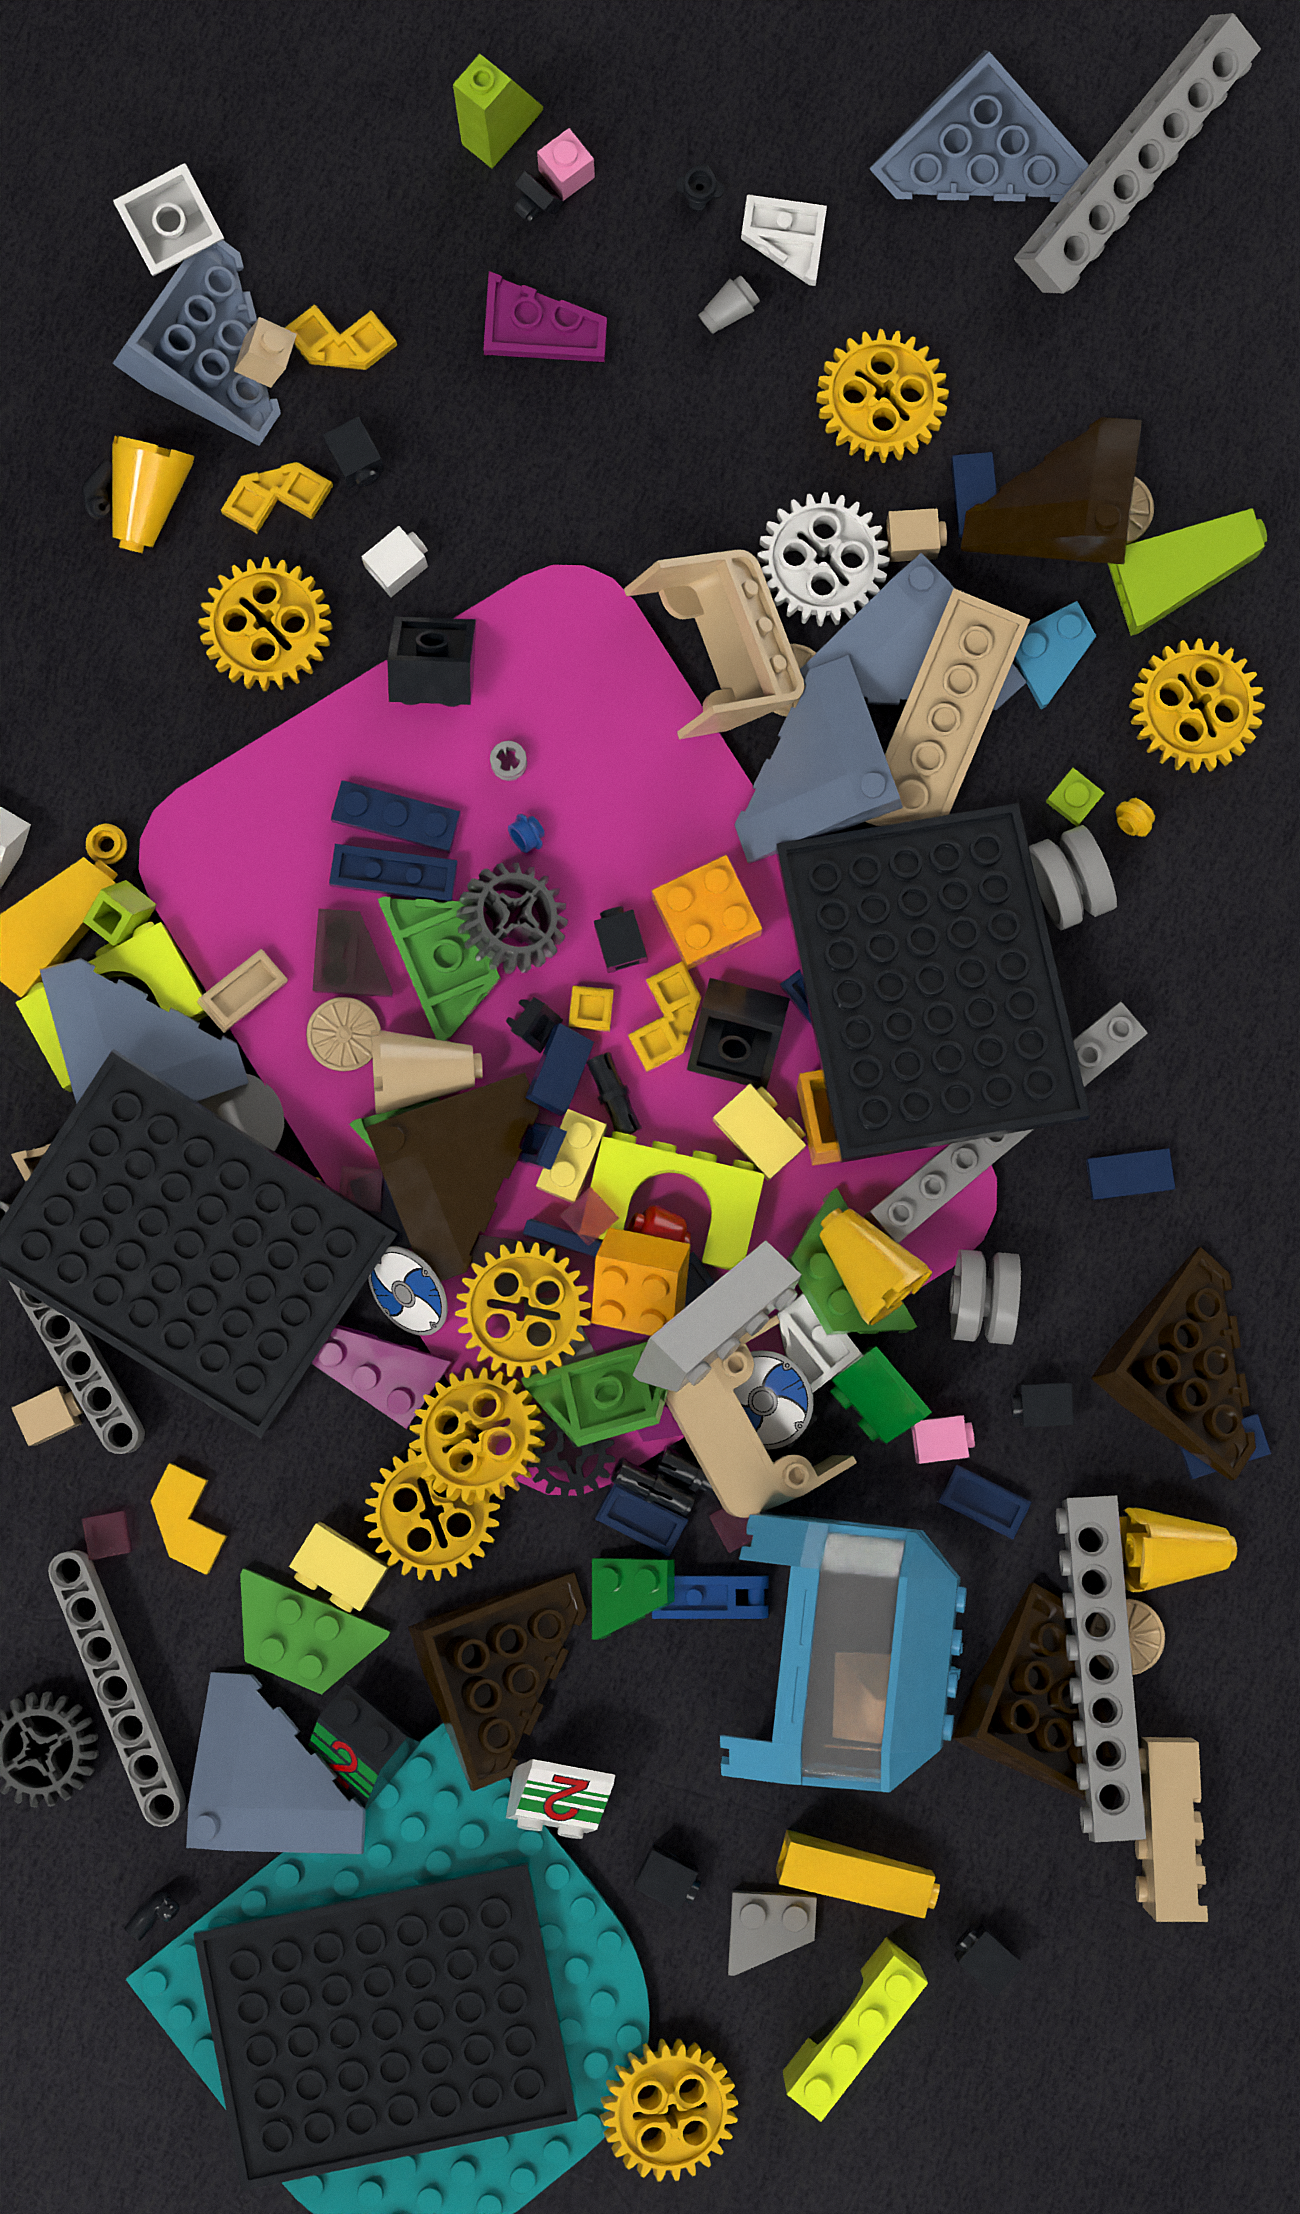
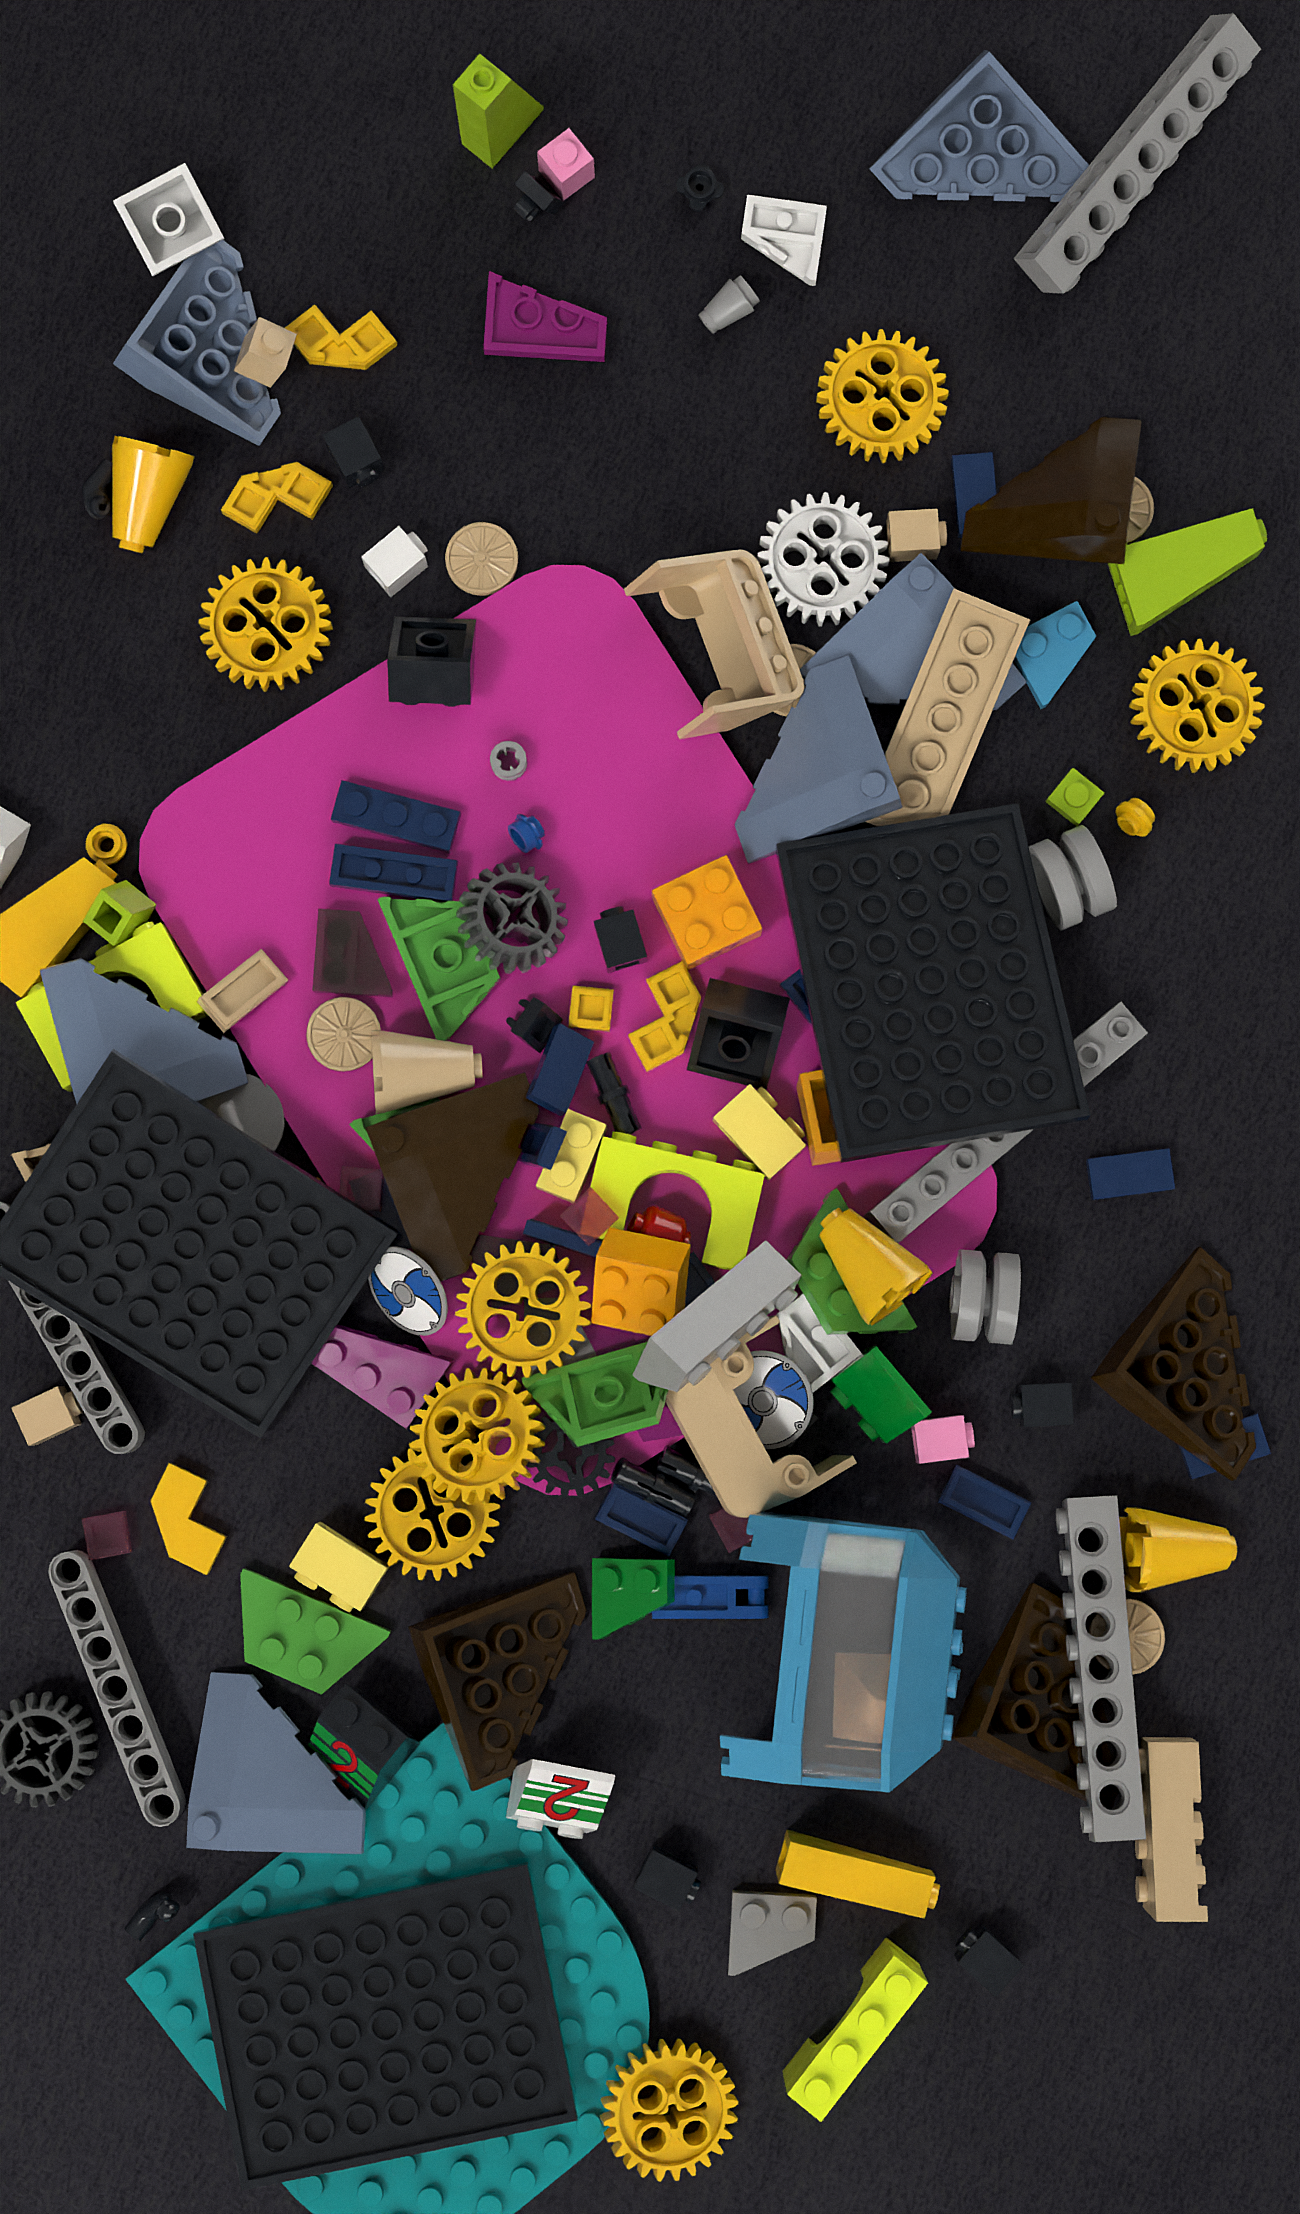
none -> tan wheel [445,522,518,596]

